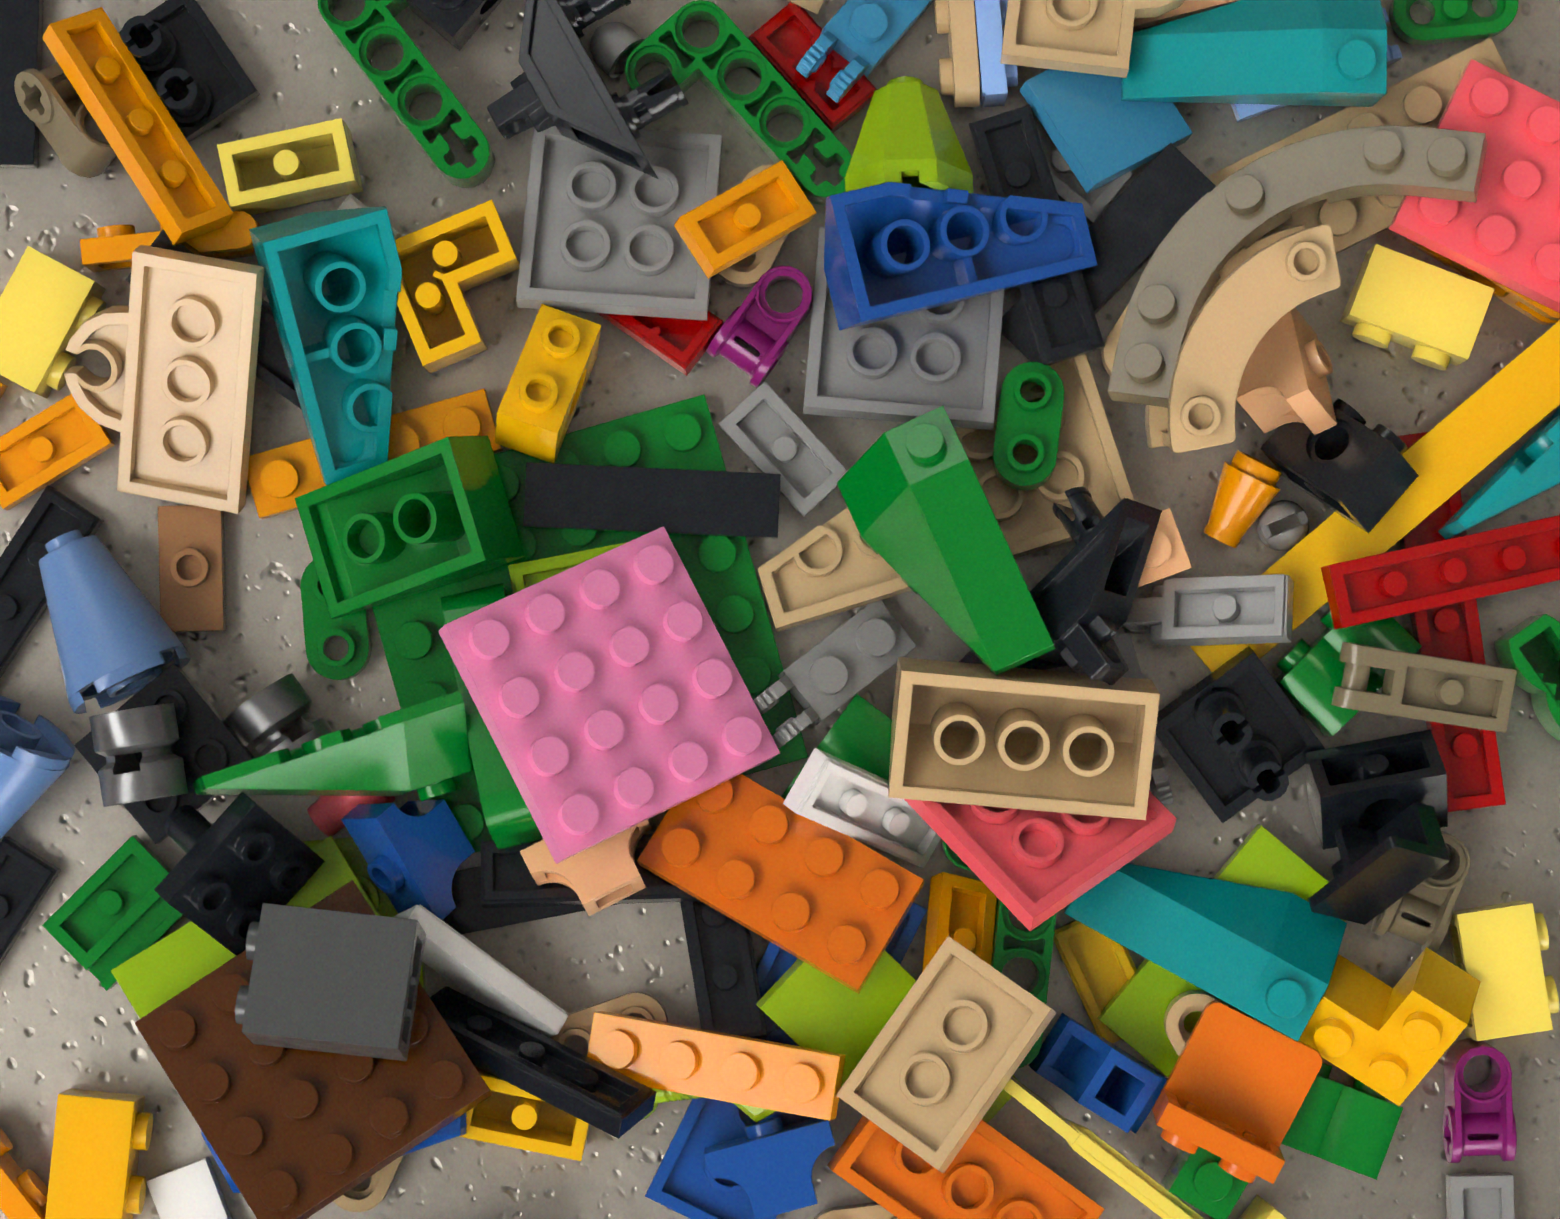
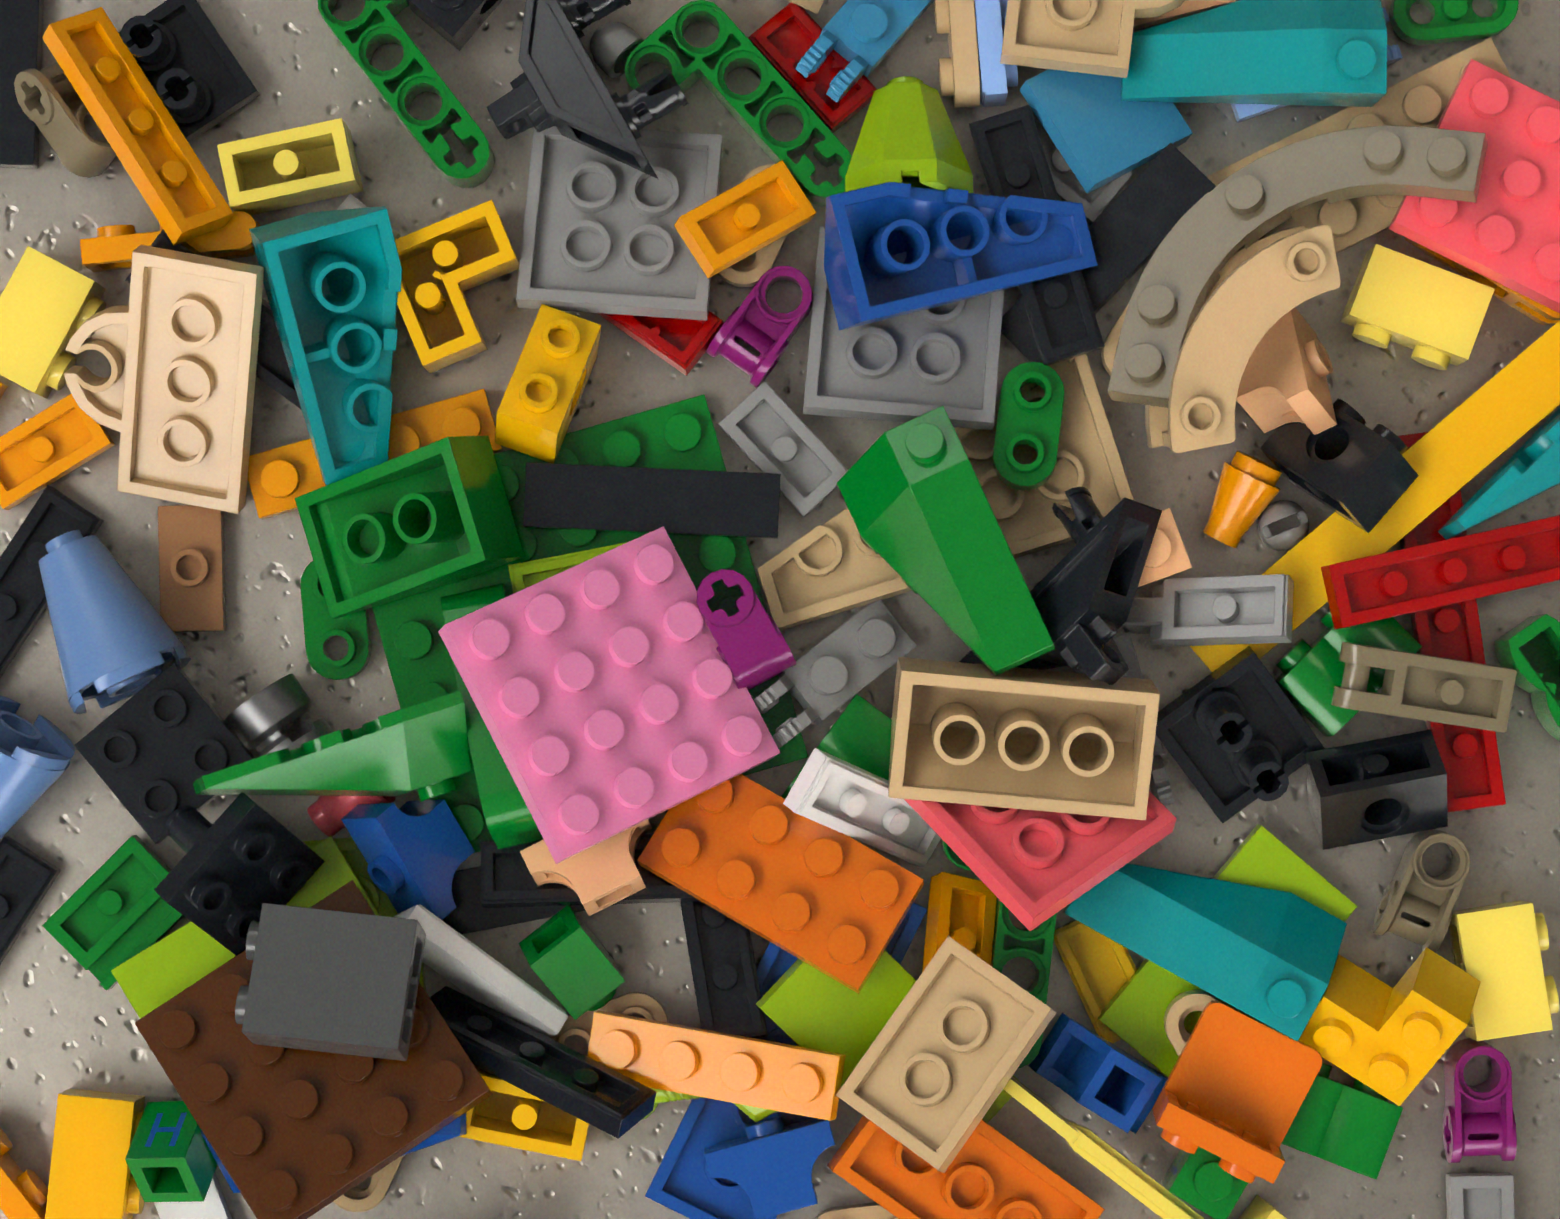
flat silver wheel [89,703,188,807] -> none
black panel [1308,802,1450,925] -> none
none -> green brick [125,1101,217,1202]
none -> green brick [519,906,625,1020]
none -> magenta piece [696,569,797,691]

